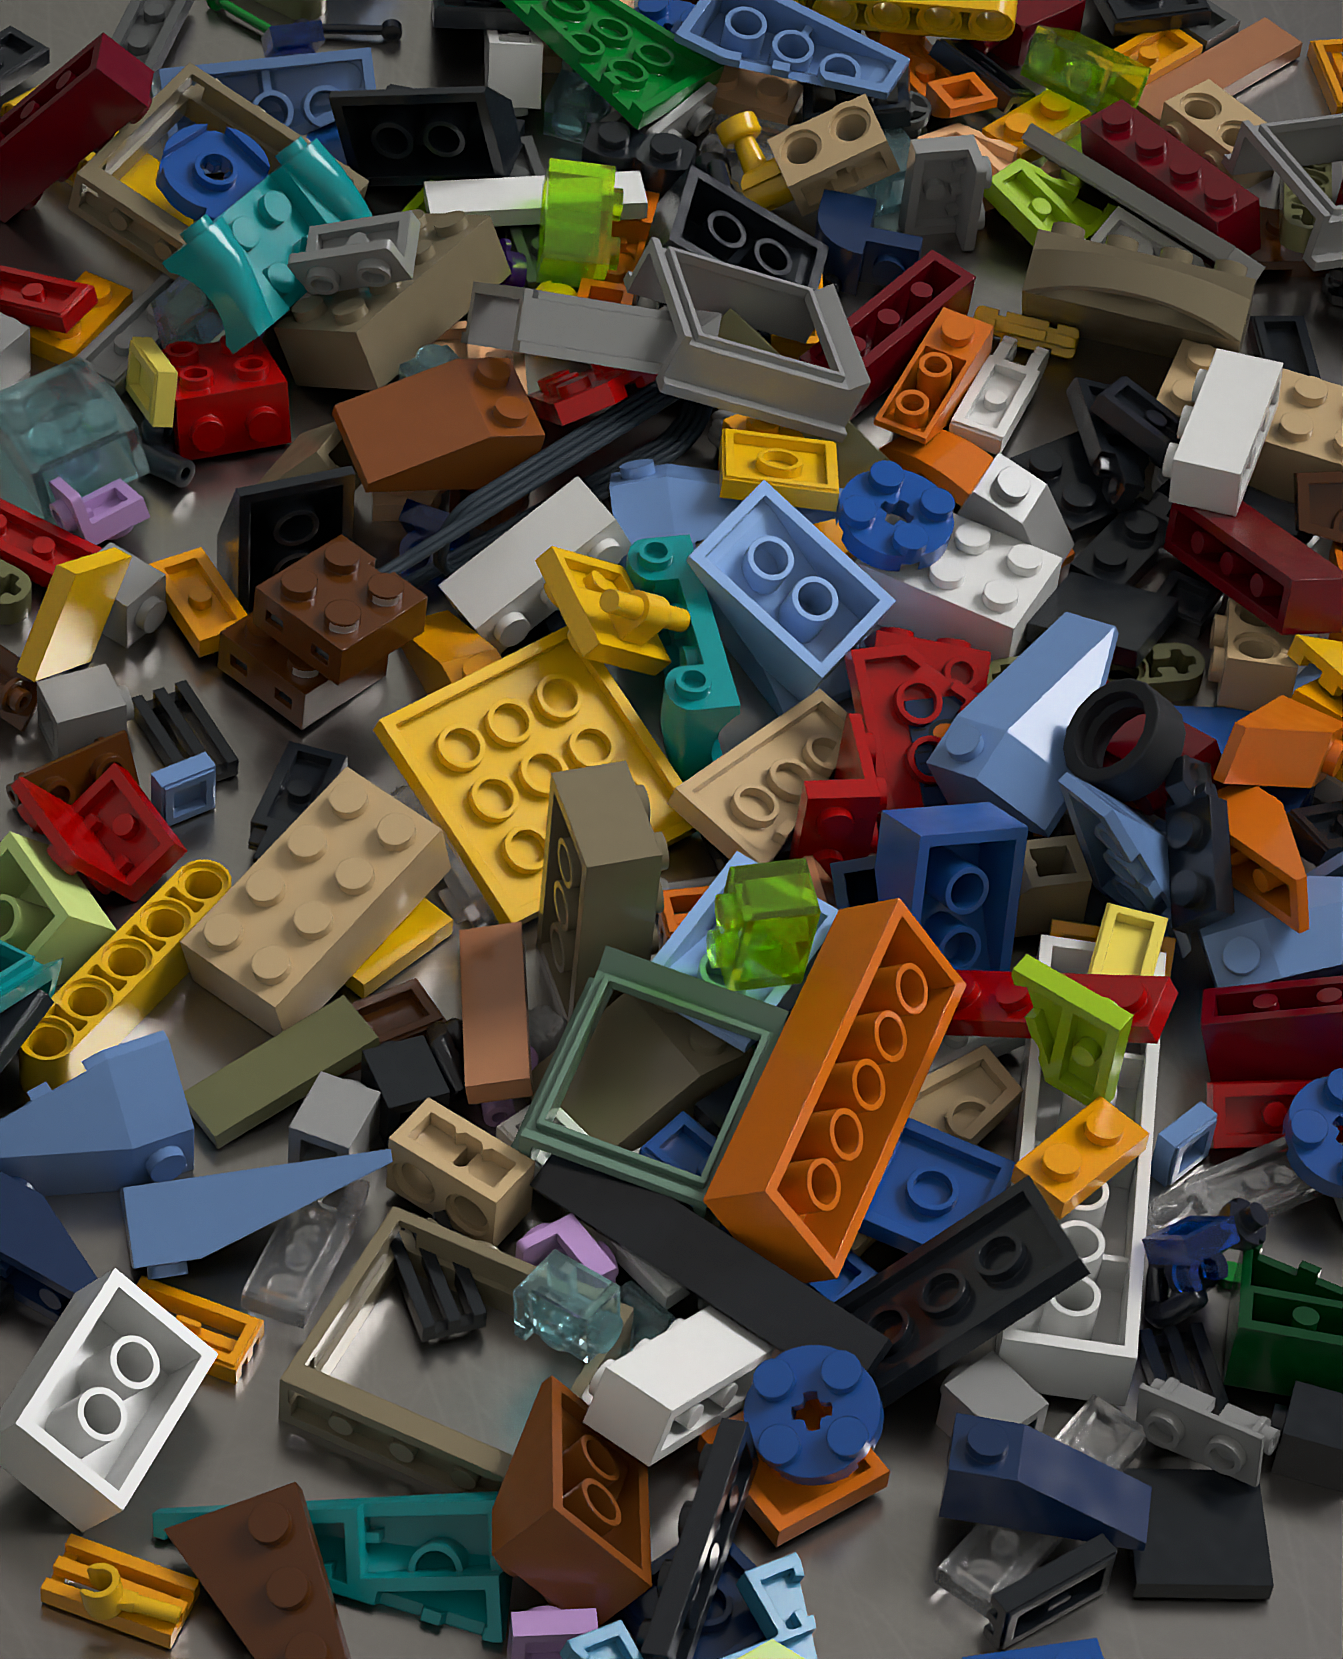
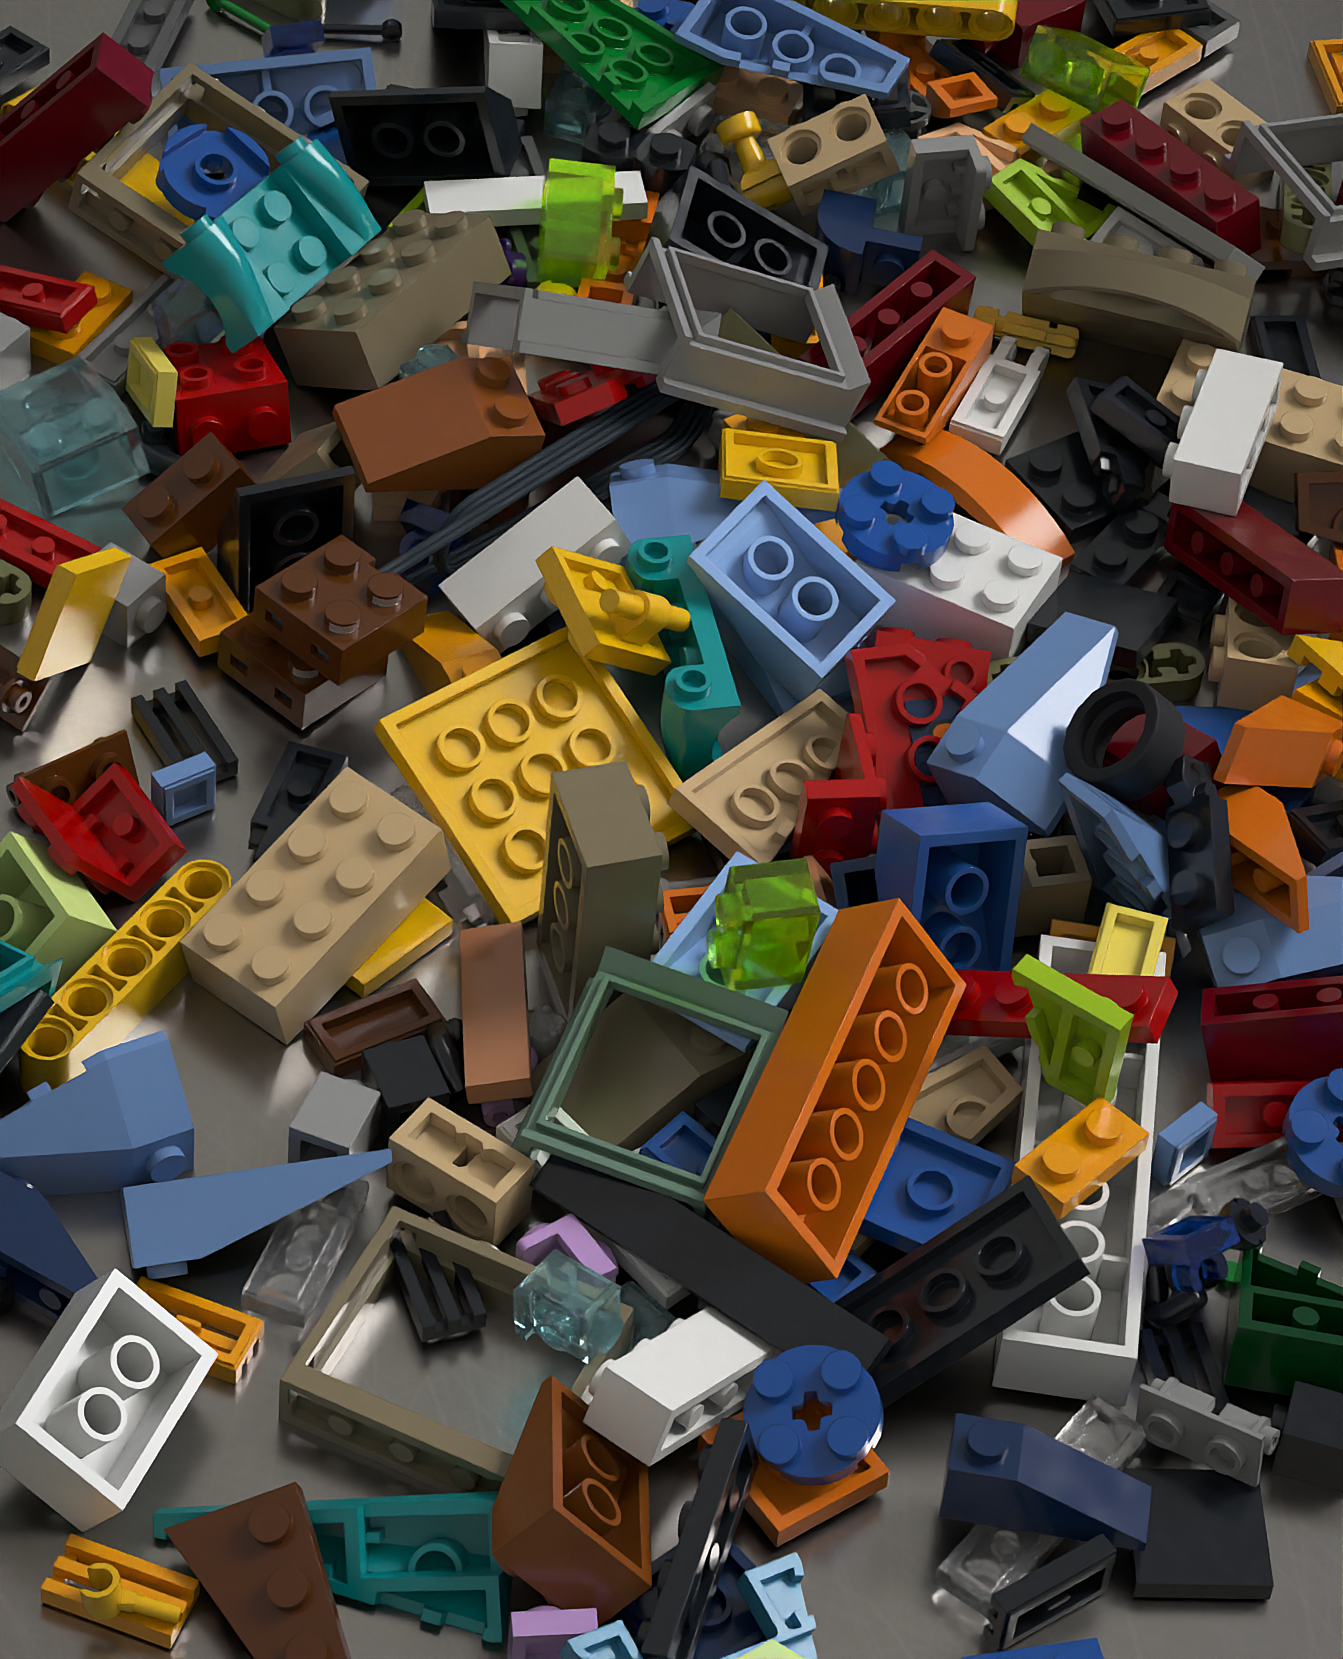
light grey brick [37,664,134,760] -> none
lavender bracket [49,476,150,545] -> none
olive tile [184,995,380,1149] -> none
light grey bracket [287,210,421,295] -> none
light grey brick [936,1351,1049,1438] -> none
light grey slope [957,452,1074,564] -> none
nougat tile [1125,17,1303,125] -> none
none -> reddish brown brick [121,431,257,559]

